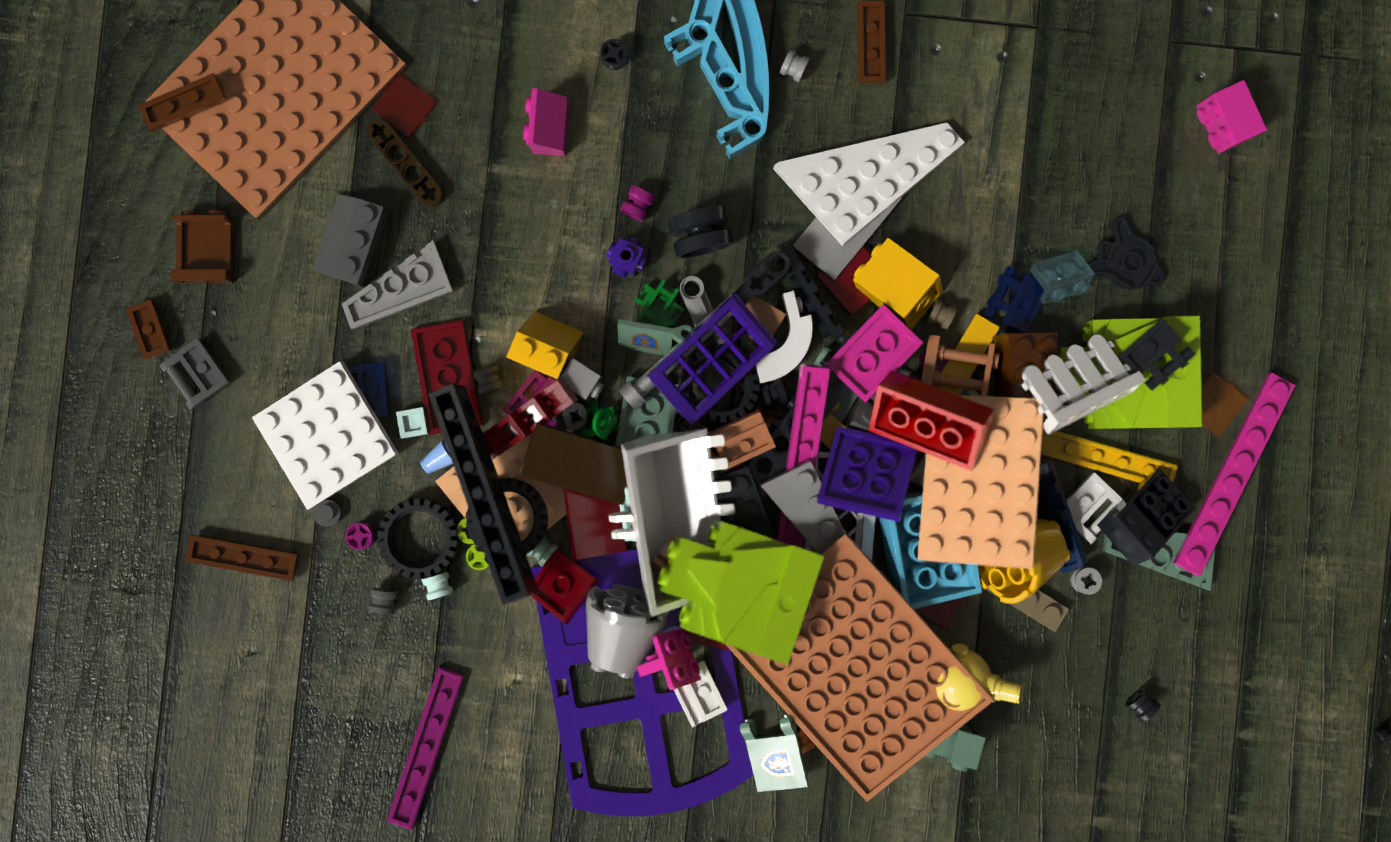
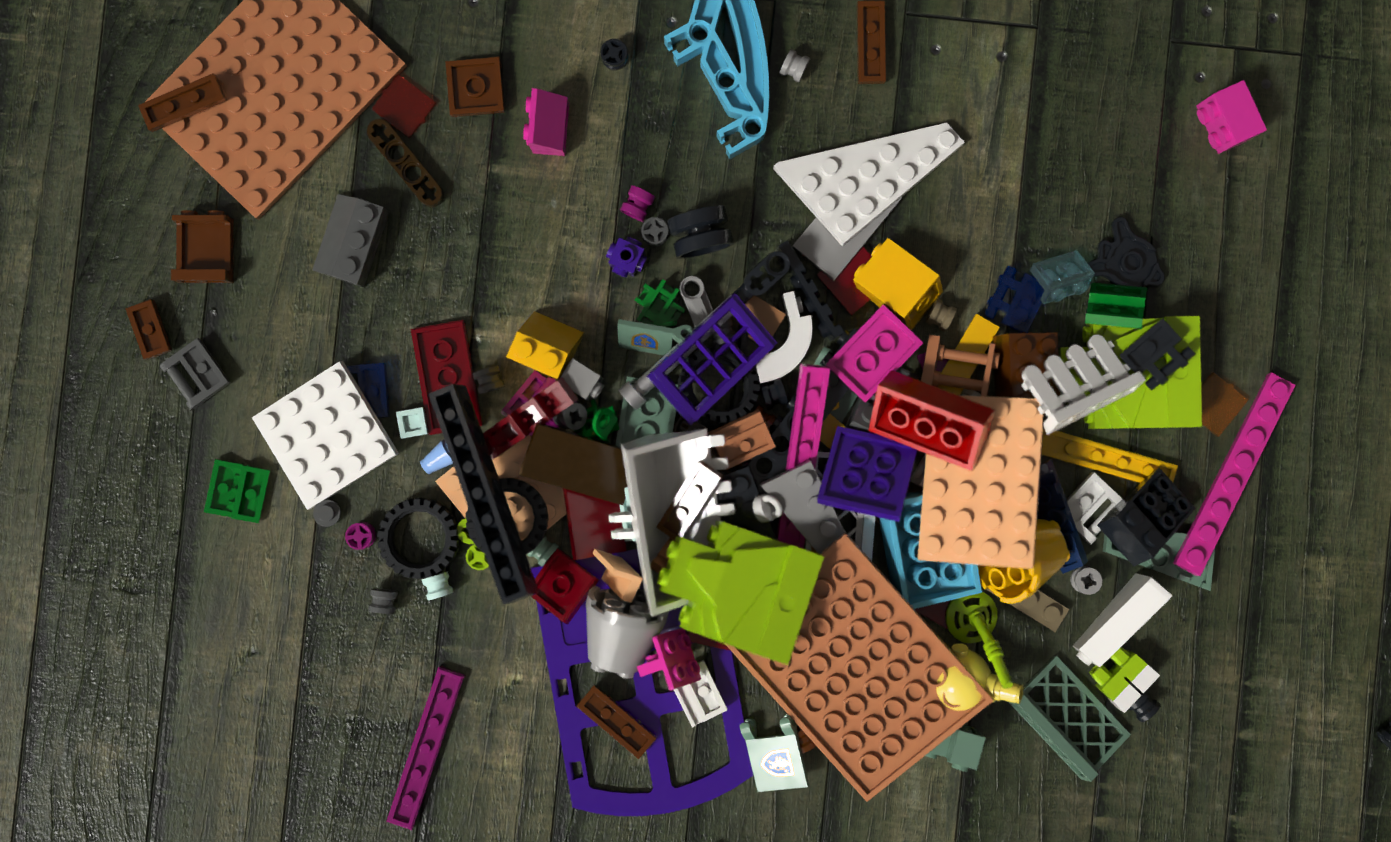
reddish brown plate [185,535,299,581] -> none
light grey wing [342,240,454,330] -> none
none -> green slope [204,459,270,523]
none -> reddish brown plate [445,57,505,117]
none -> reddish brown plate [576,684,657,759]
none -> light nougat panel [592,549,643,603]
none -> dark grey wheel [641,217,669,247]
none -> plate [656,459,723,541]
none -> white tile [753,494,783,523]
none -> lime dish [945,592,1013,689]
none -> sand green fence [1009,656,1131,782]
none -> white slope [1073,573,1172,667]
none -> green slope [1085,283,1147,329]
none -> lime hips [1089,647,1160,713]

